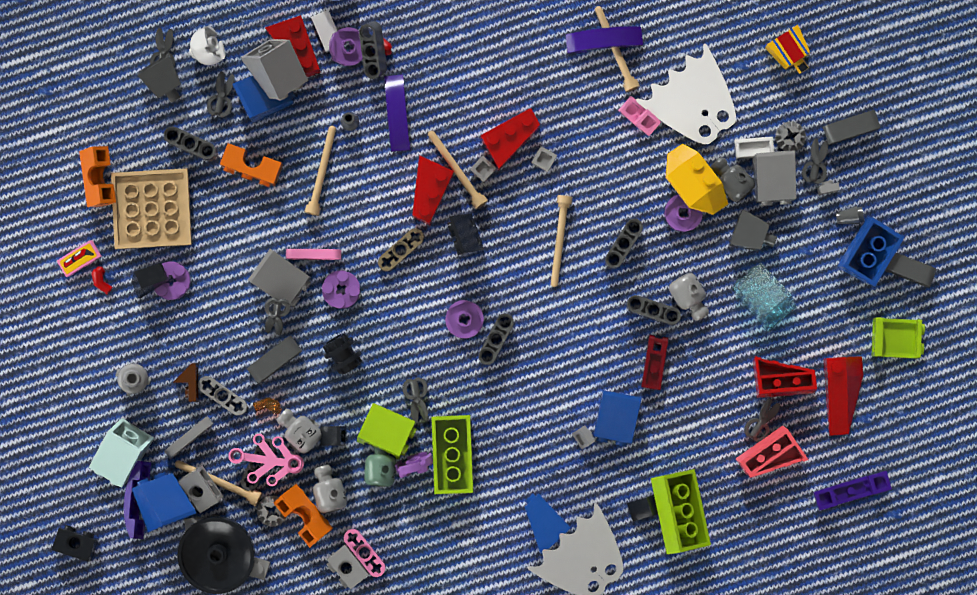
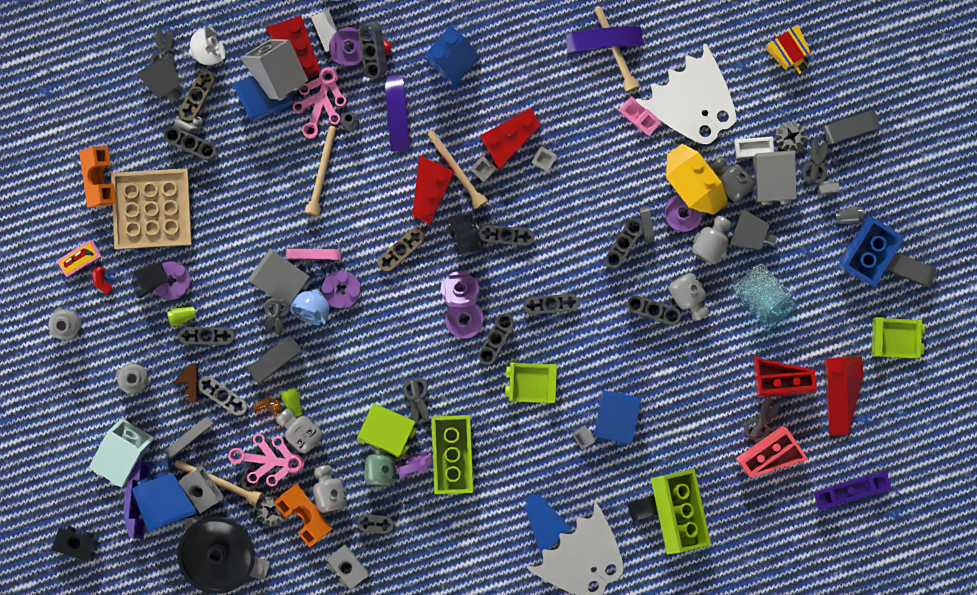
dark grey piece [207,71,235,118] -> none
orange arch [220,143,283,187] -> none
black slope [320,426,346,446] -> none
black piece [323,333,362,375] -> none
bright pink beam [344,529,386,577] -> none
tan piece [551,195,573,287] -> none
dark red plate [641,334,668,390] -> none
none -> light grey piece [48,307,81,340]
none -> lime cone [167,307,196,327]
none -> light grey arm [174,117,203,133]
none -> dark grey beam [178,327,235,345]
none -> dark tan beam [179,70,215,122]
none -> lime cone [281,388,302,417]
none -> light blue cylinder [290,290,330,325]
none -> bright pink plant [293,67,347,139]
none -> dark grey beam [357,514,394,534]
none -> blue slope [425,25,480,86]
none -> medium lavender plate [441,271,480,308]
none -> dark grey beam [479,225,534,246]
none -> lime panel [505,362,557,403]
none -> dark grey beam [523,294,579,315]
none -> dark grey beam [639,206,655,243]
none -> light grey piece [692,216,732,264]

